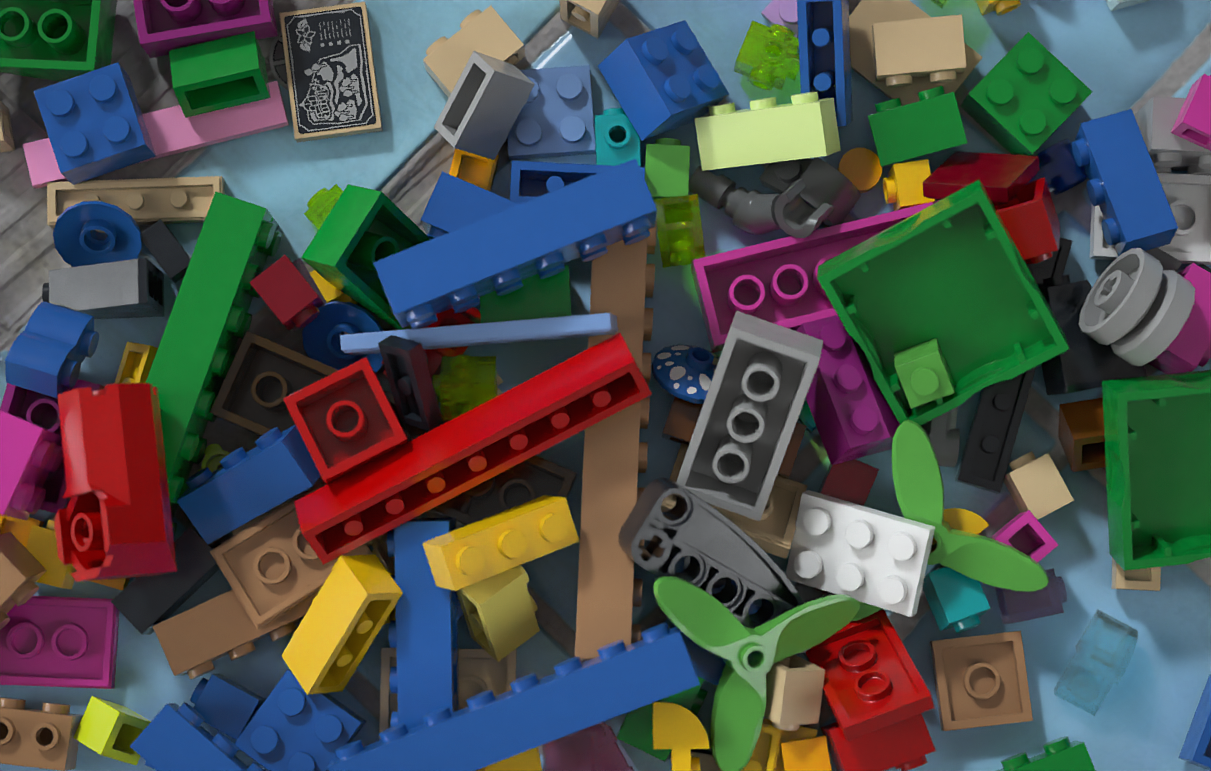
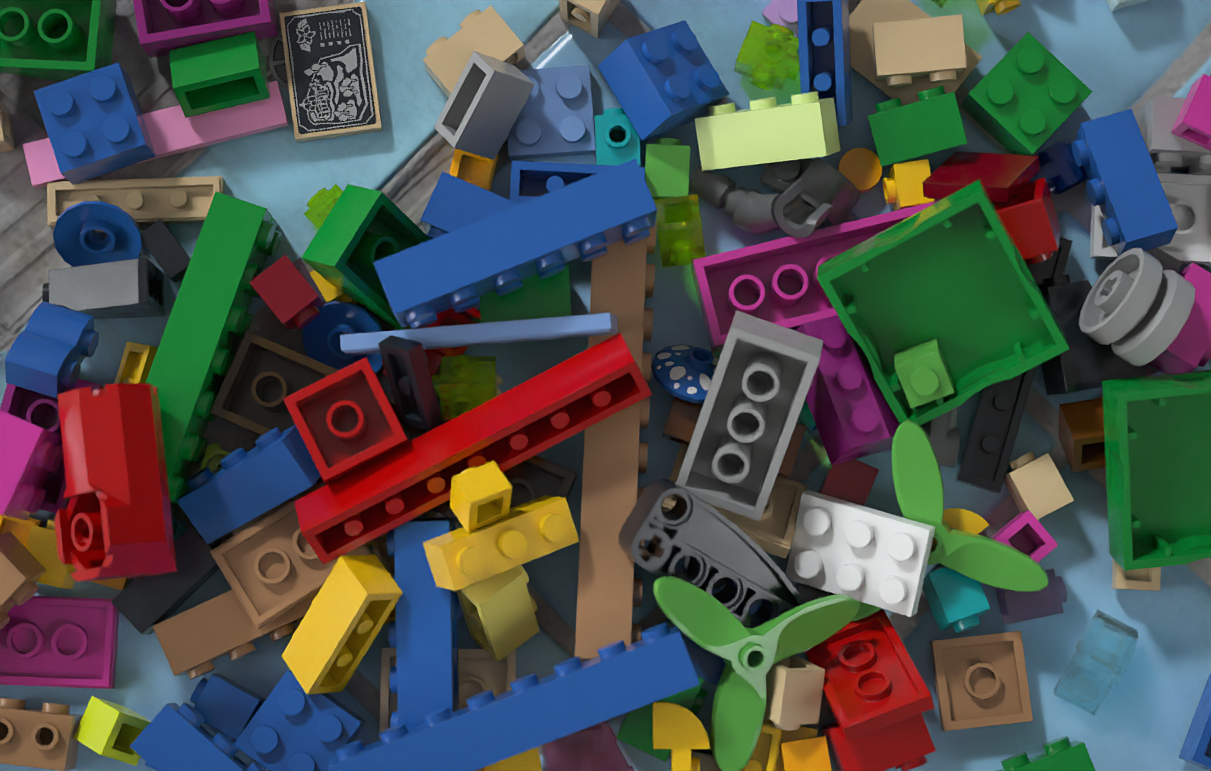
none -> yellow plate [450,461,512,533]

